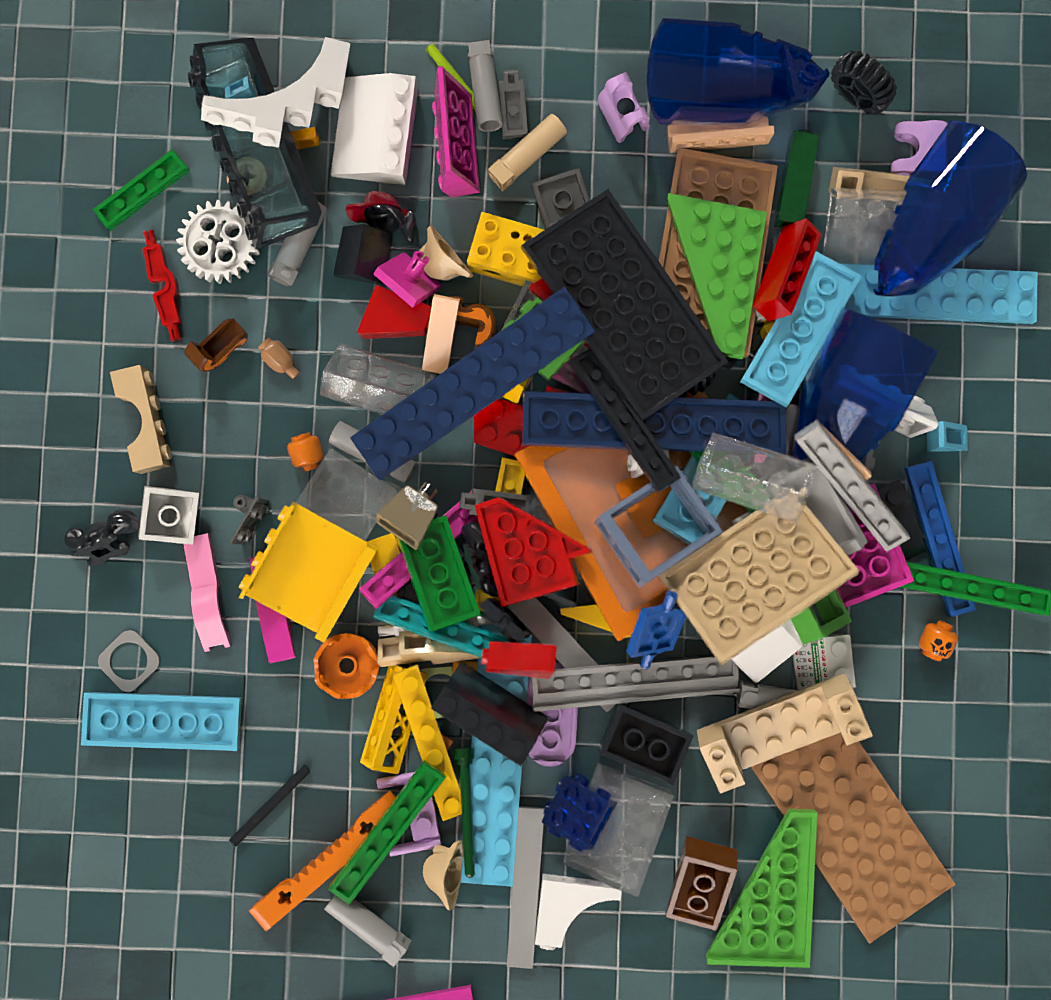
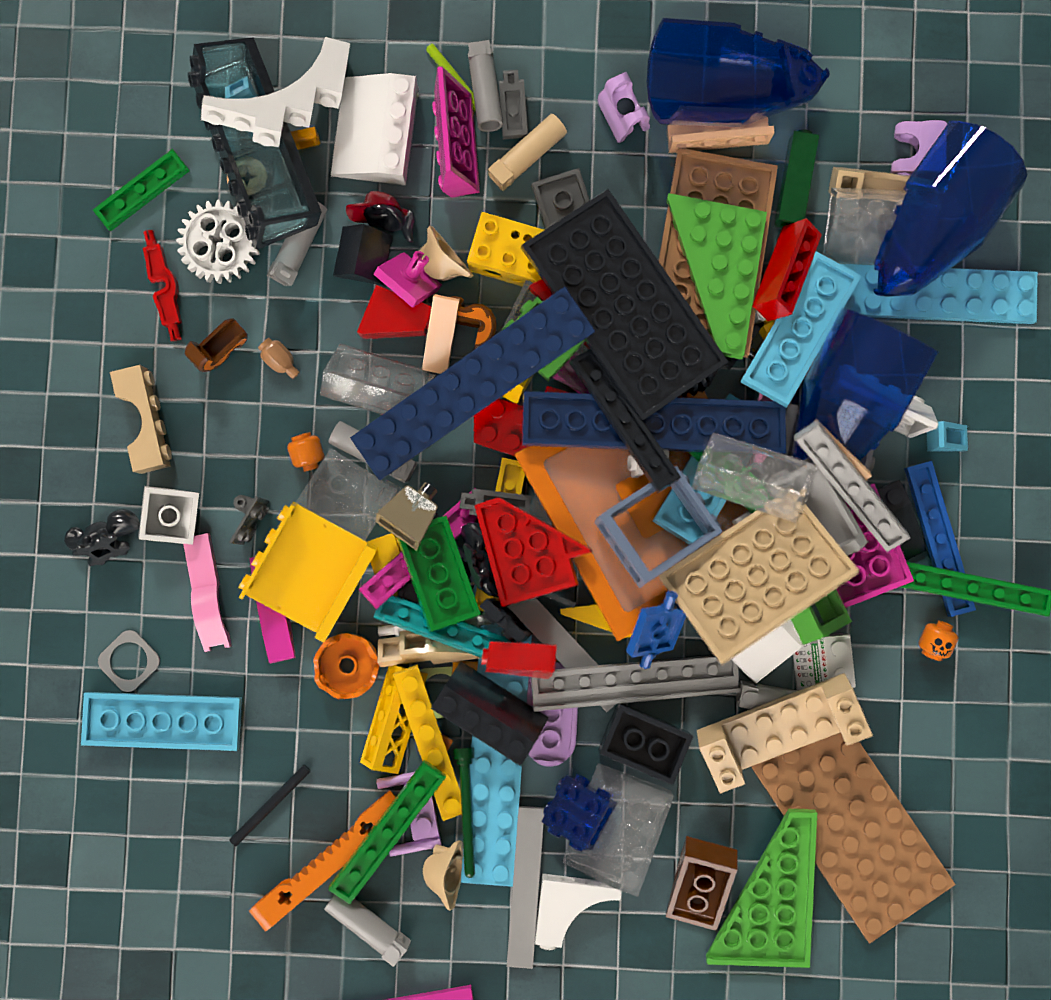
black gear [831,50,897,115] -> none

